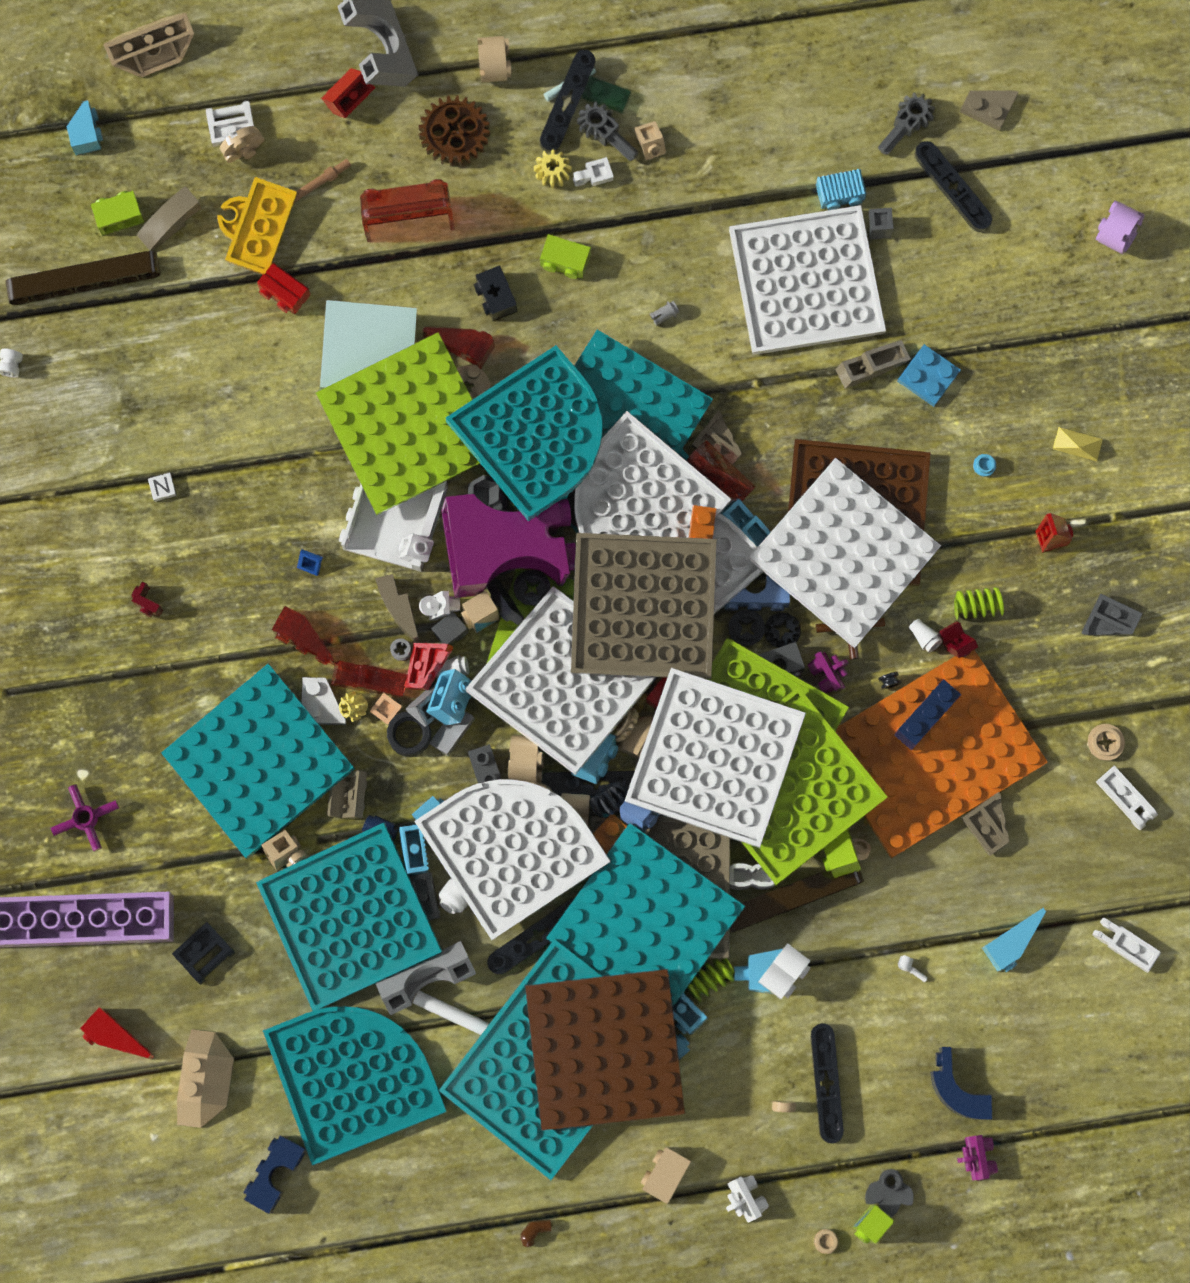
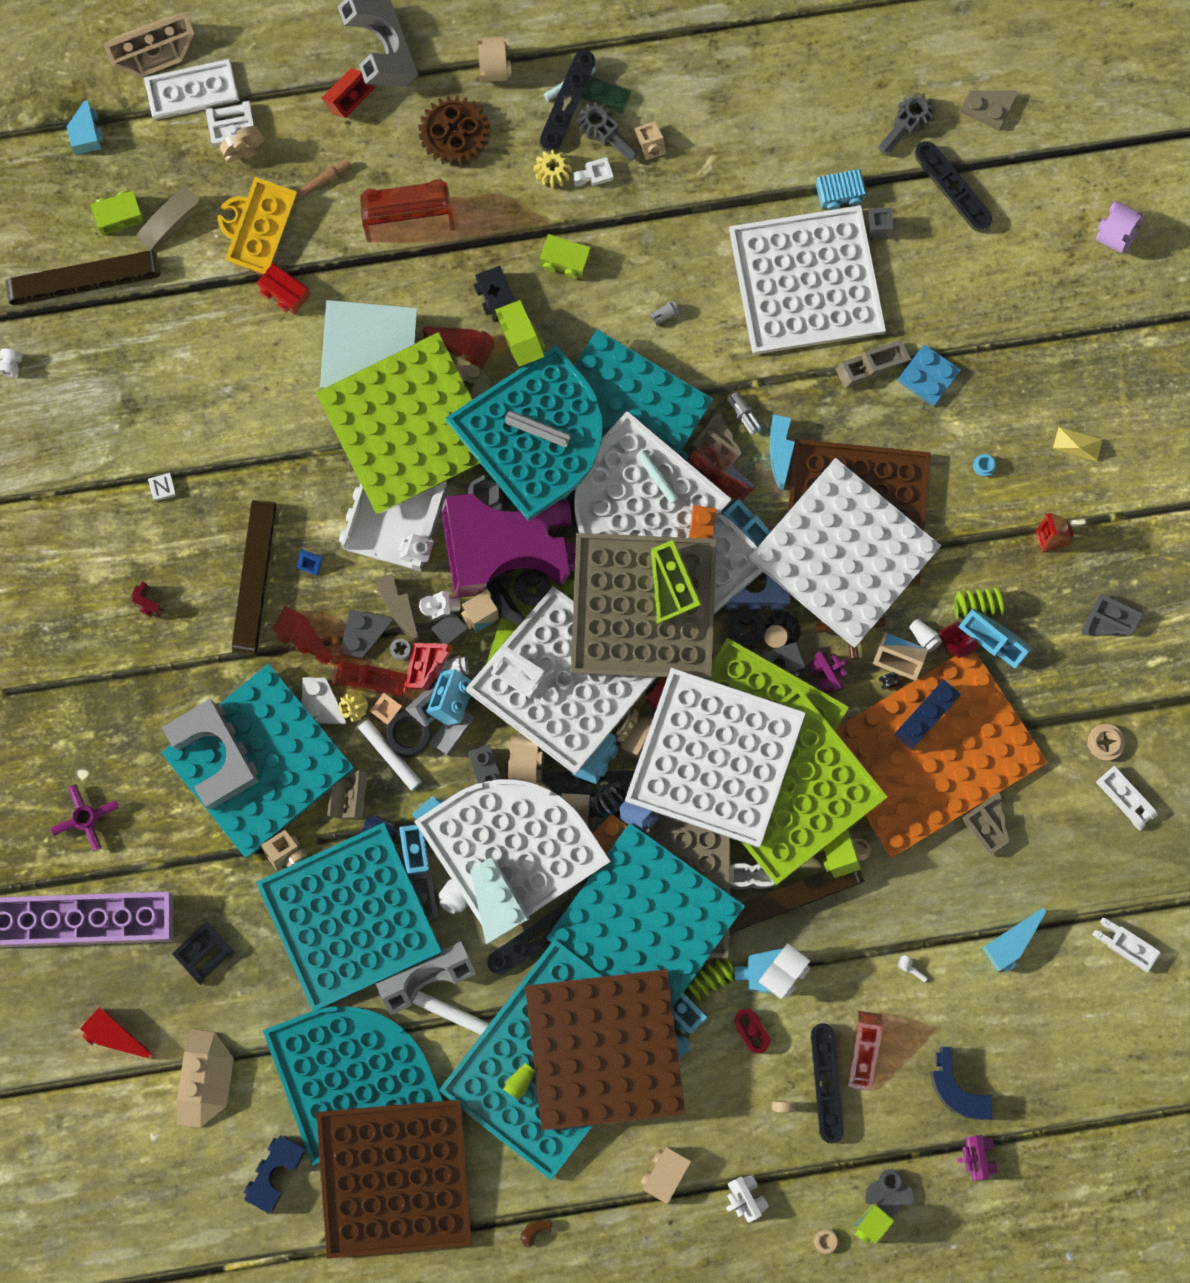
none -> white tile [144,59,240,120]
none -> light grey arch [162,699,259,810]
none -> dark brown beam [232,500,276,655]
none -> reddish brown plate [316,1099,472,1259]
none -> dark grey wing [340,610,393,660]
none -> white piece [358,719,422,791]
none -> light aqua wedge [470,857,530,944]
none -> white hinge [491,646,545,698]
none -> lime wedge [495,300,546,367]
none -> lime cone [503,1063,535,1100]
none -> light grey axle [505,411,571,447]
none -> light aqua piece [637,451,678,504]
none -> lime wedge [651,540,703,624]
none -> light grey axle [727,392,762,435]
none -> dark red plate [734,1009,770,1054]
none -> tan tile [764,625,787,649]
none -> medium azure slope [769,414,795,490]
none -> clear red slope [848,1011,883,1091]
none -> tan brick [873,632,928,681]
none -> medium azure slope [959,609,1033,668]

